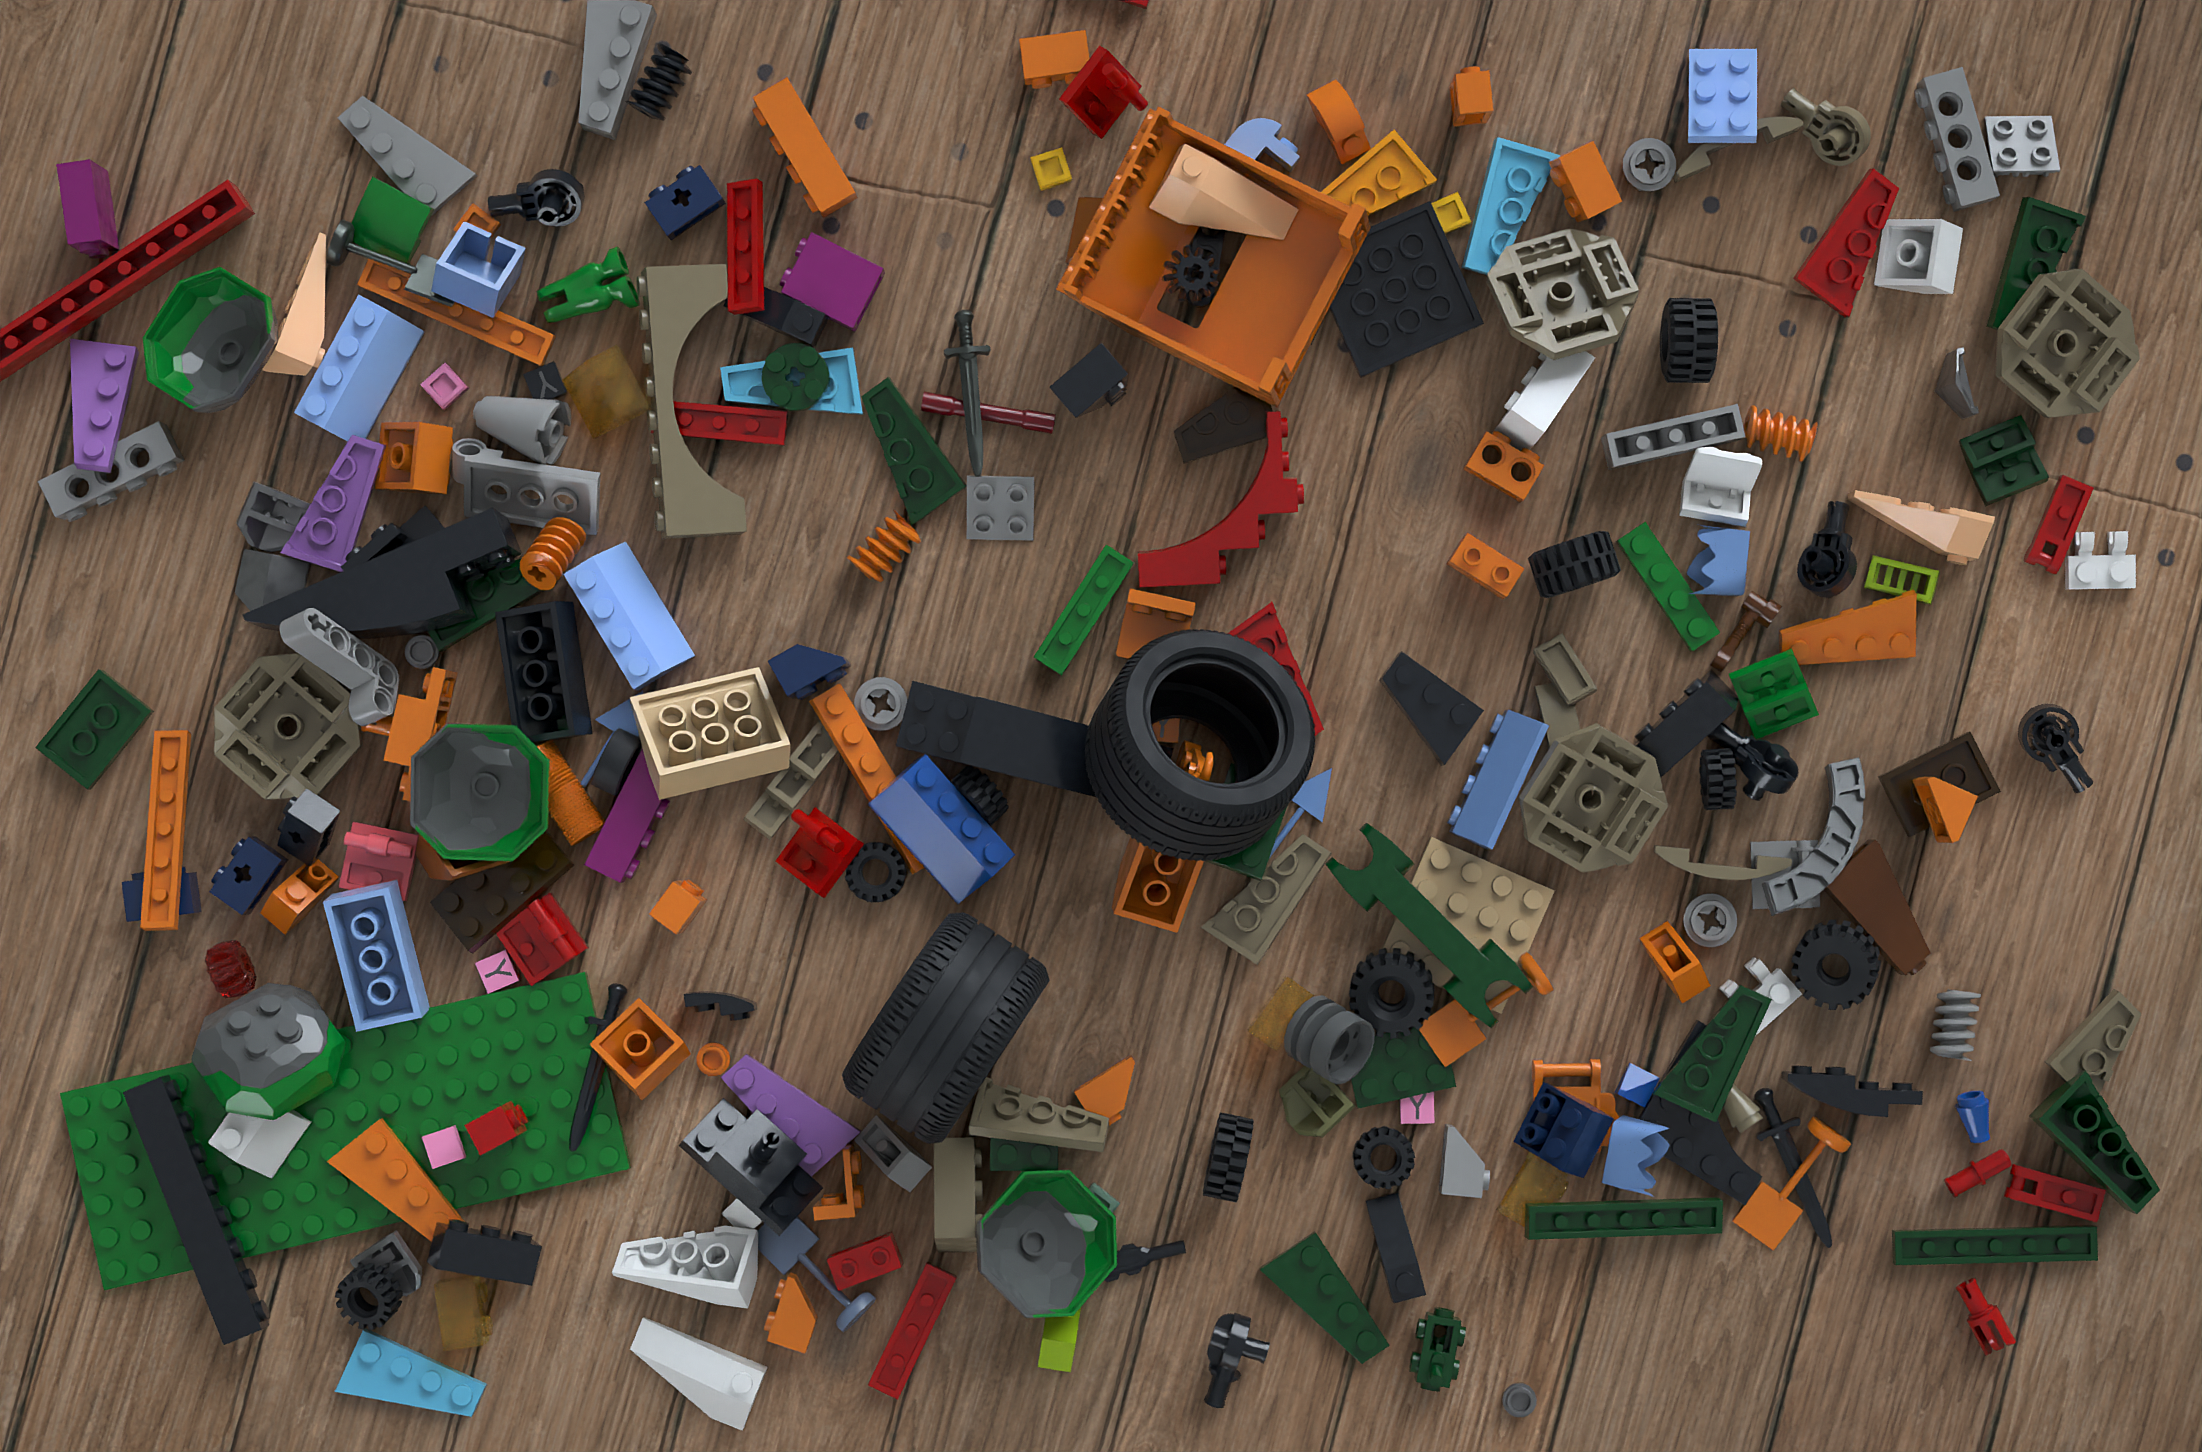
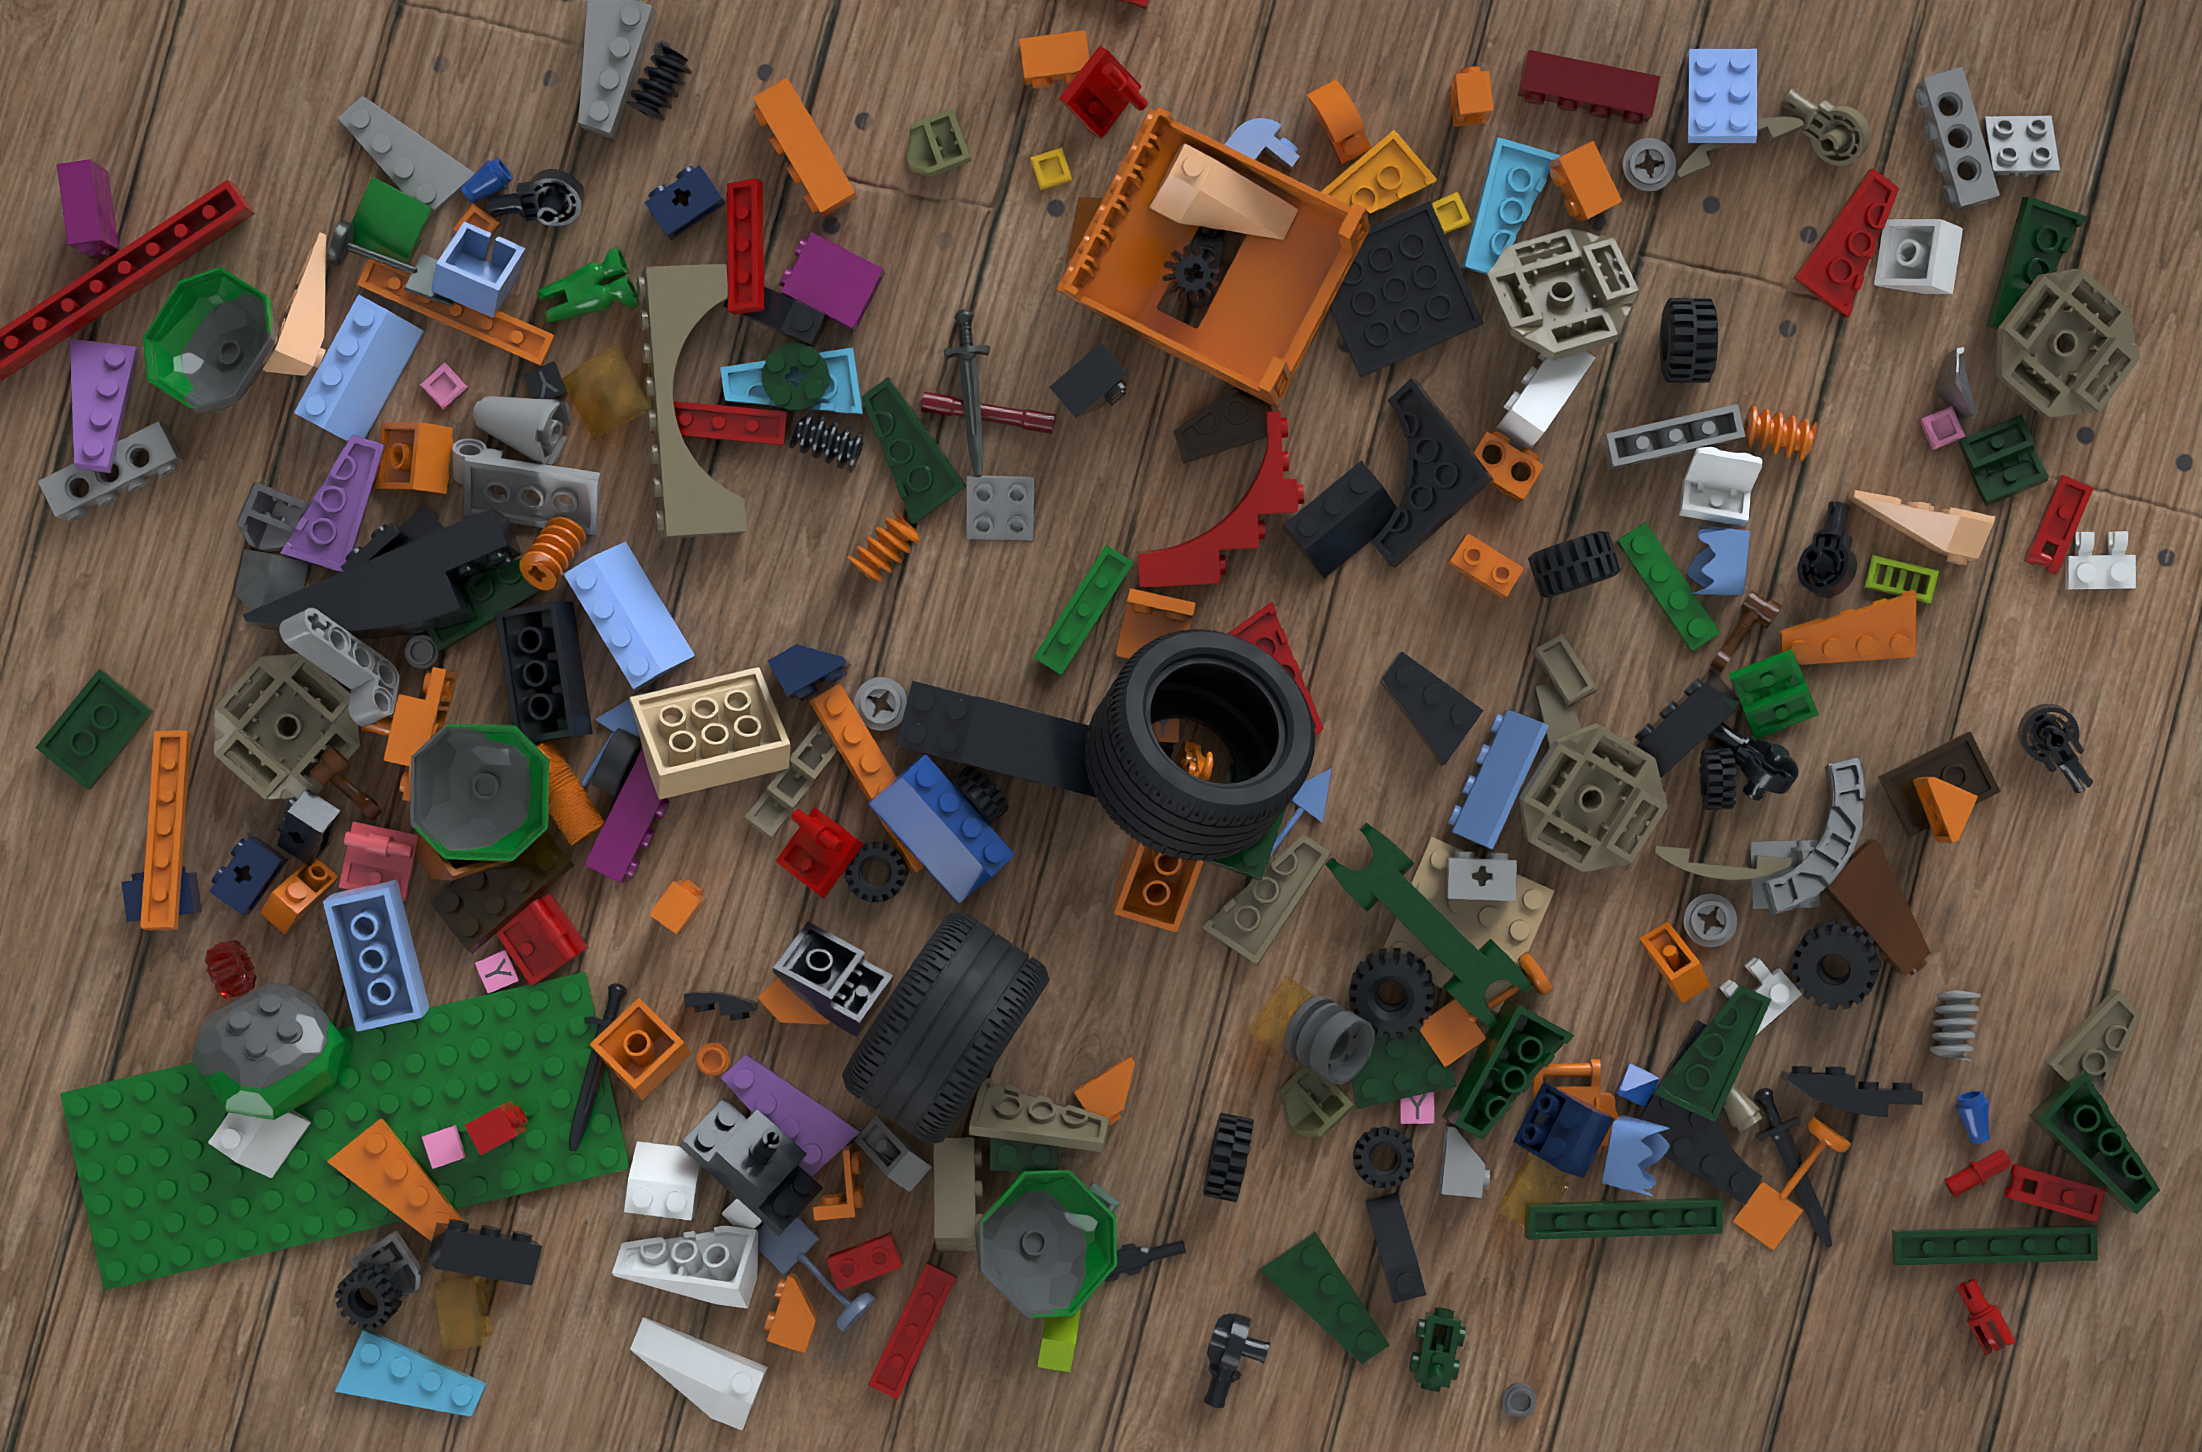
black brick [123,1075,270,1345] -> none
none -> reddish brown brick [309,746,383,820]
none -> blue cone [461,158,513,203]
none -> white slope [624,1141,702,1220]
none -> orange slope [757,978,831,1025]
none -> black slope [773,921,893,1037]
none -> black piece [789,411,864,473]
none -> olive slope [906,108,972,177]
none -> black slope [1282,460,1396,579]
none -> black plate [1372,378,1494,568]
none -> dark green wedge [1442,999,1575,1139]
none -> light grey brick [1445,851,1517,901]
none -> dark red brick [1517,50,1660,125]
none -> bright pink tile [1919,406,1965,450]

